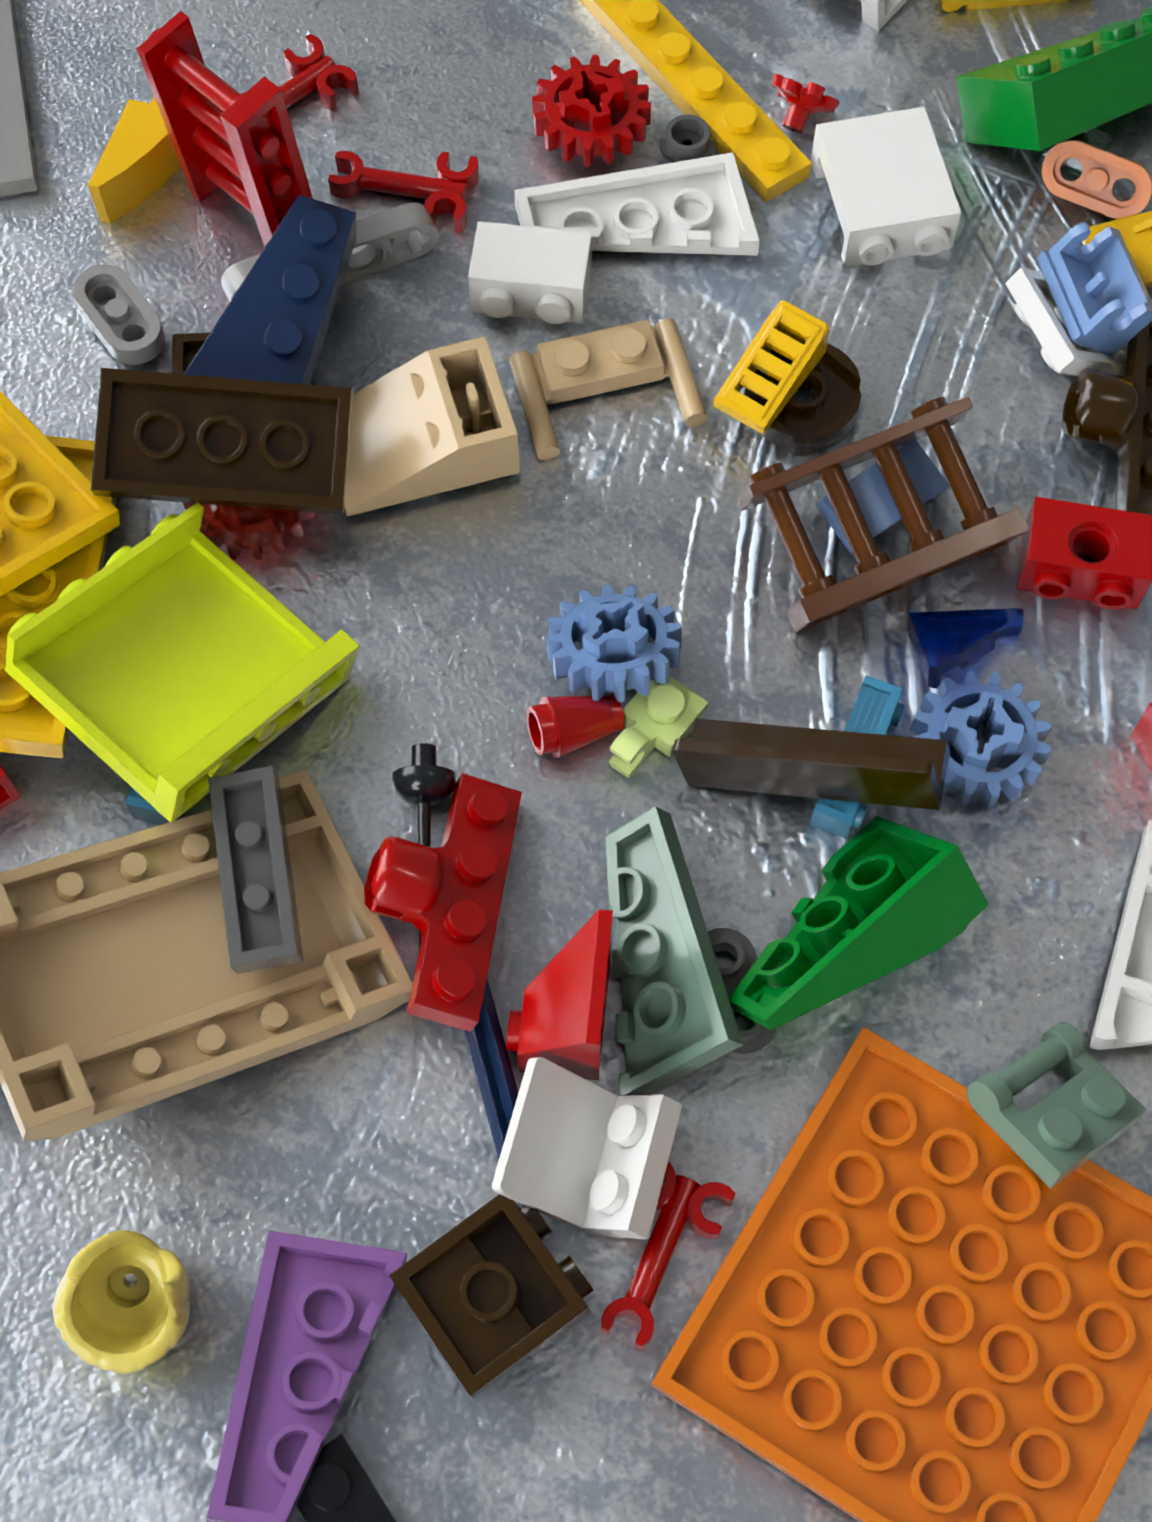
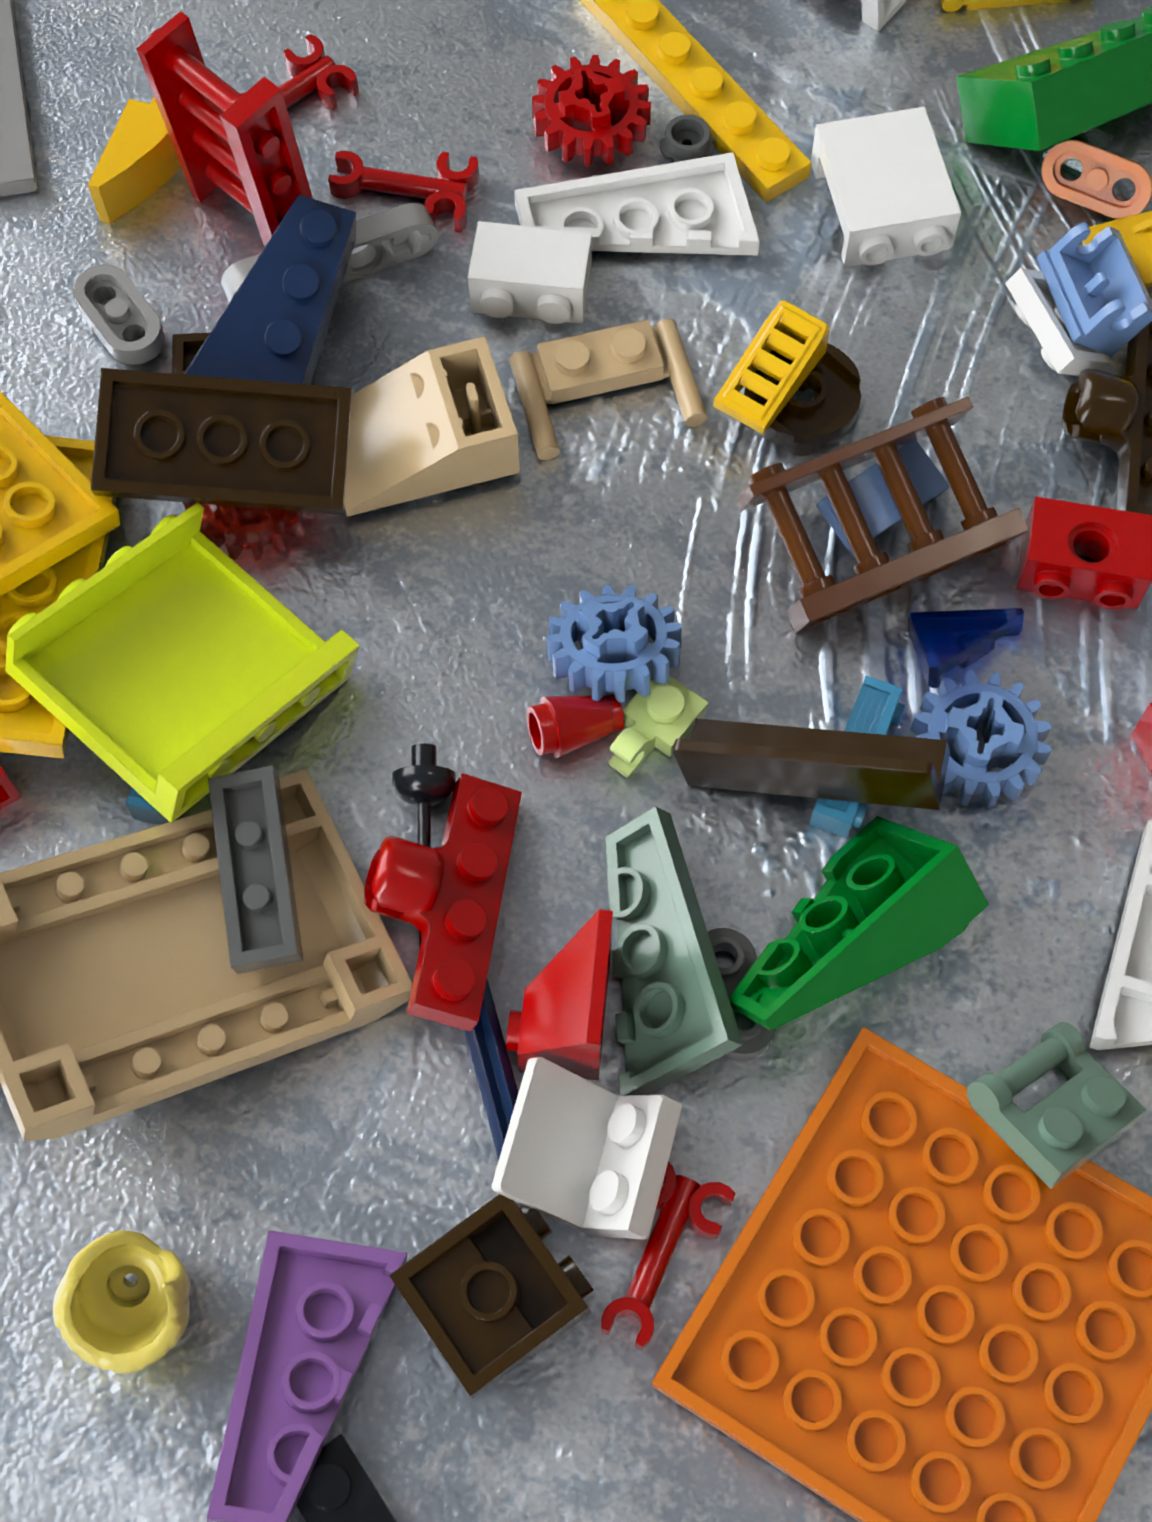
red plant [771,73,840,133] -> none

